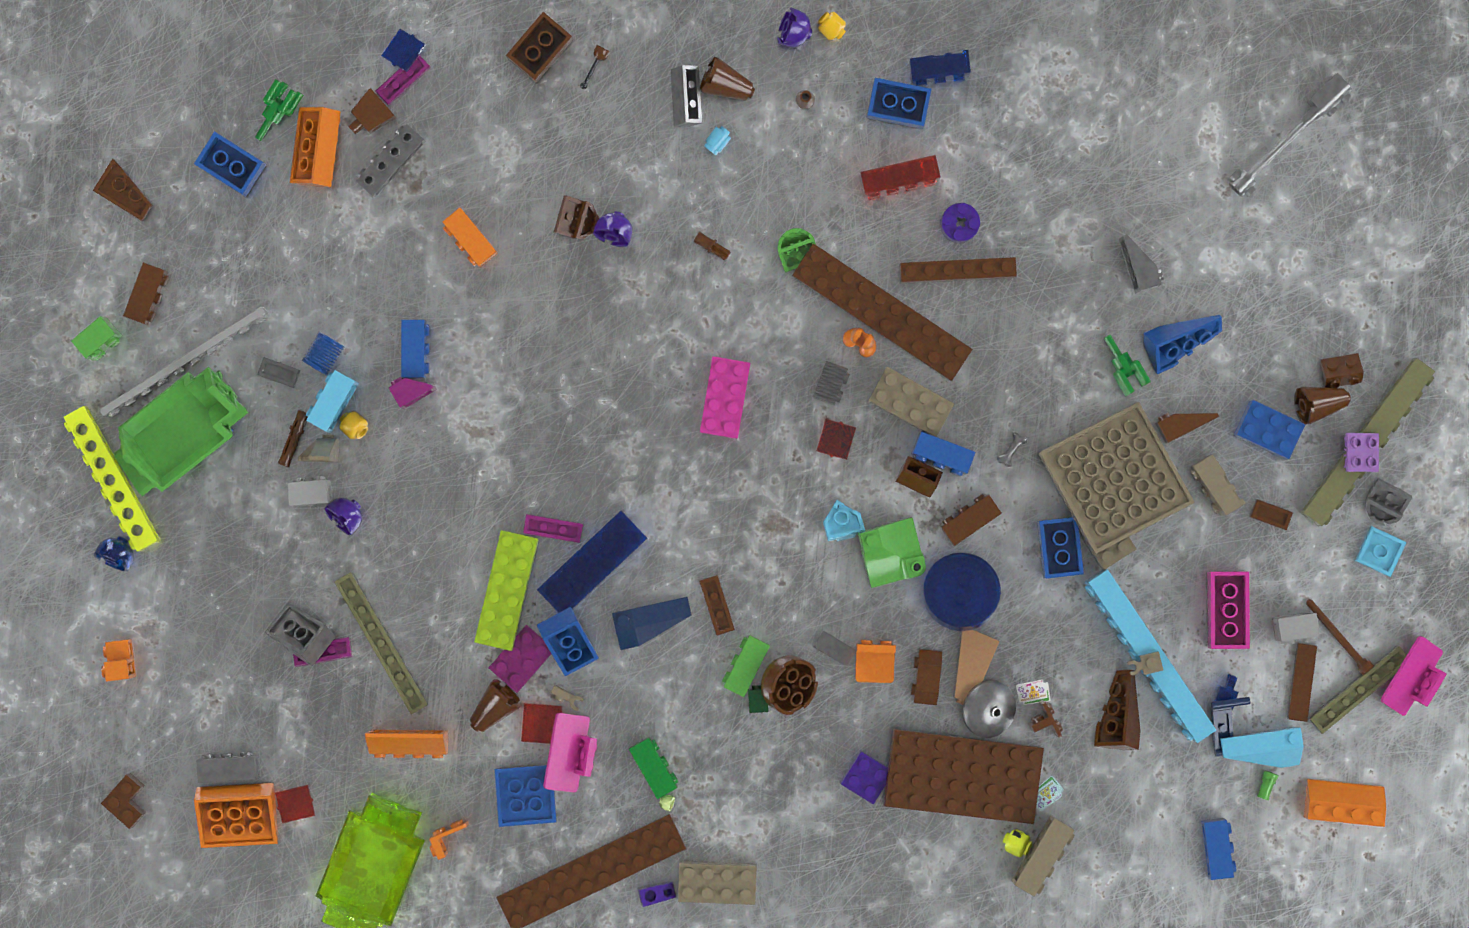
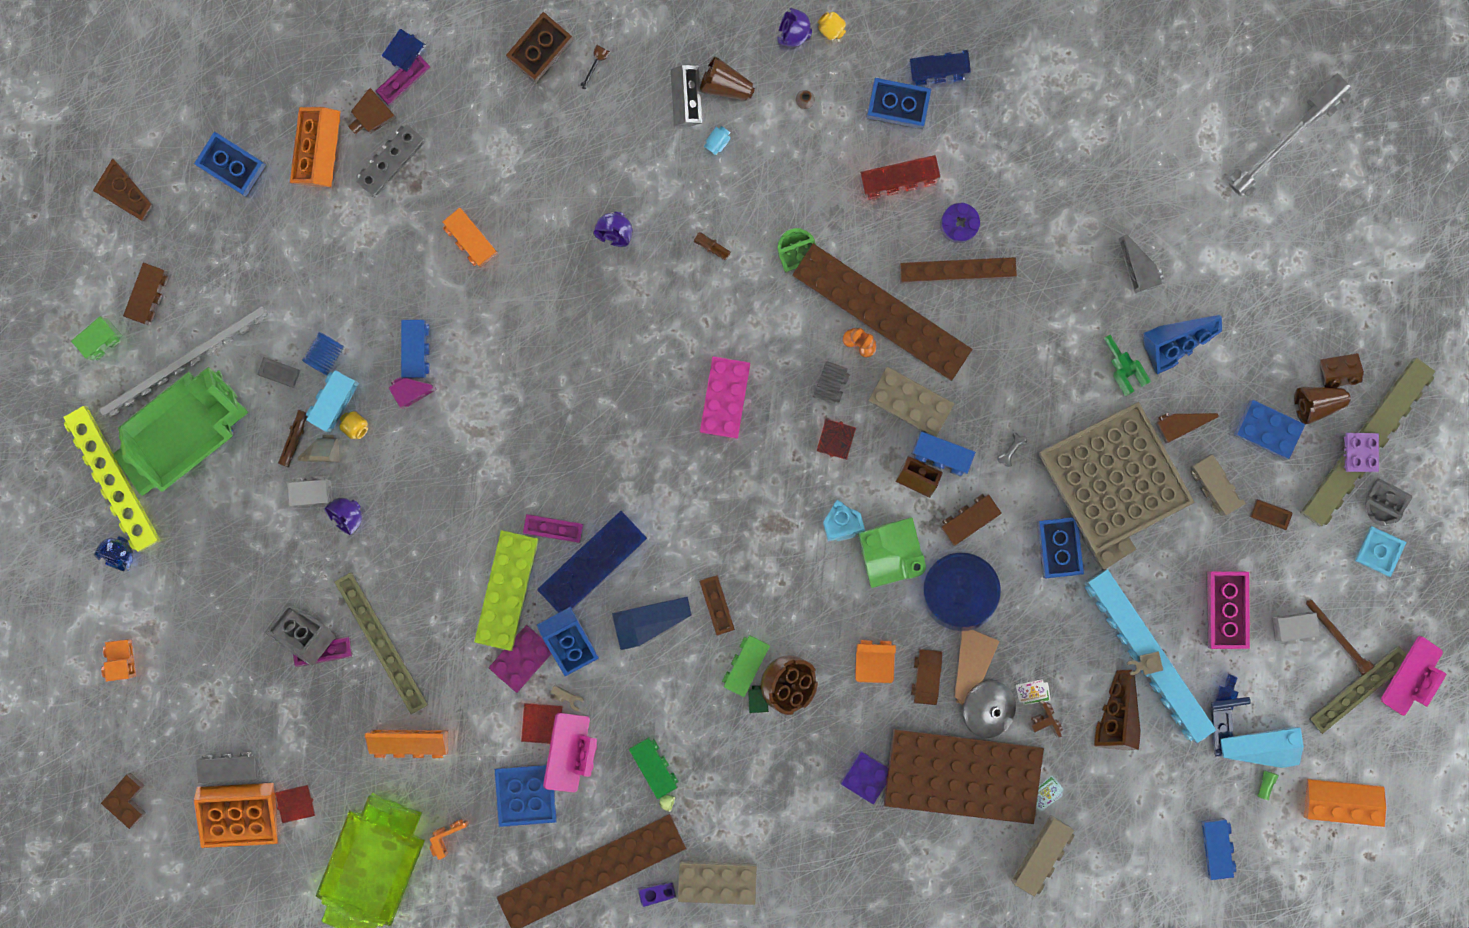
green plant [255,79,304,141] -> none
reddish brown cone [470,679,522,732] -> none
reddish brown slope [554,195,599,239] -> none
flat silver slope [814,631,856,667] -> none
neon yellow head [1003,829,1033,858] -> none
reddish brown tile [1287,643,1317,722] -> none

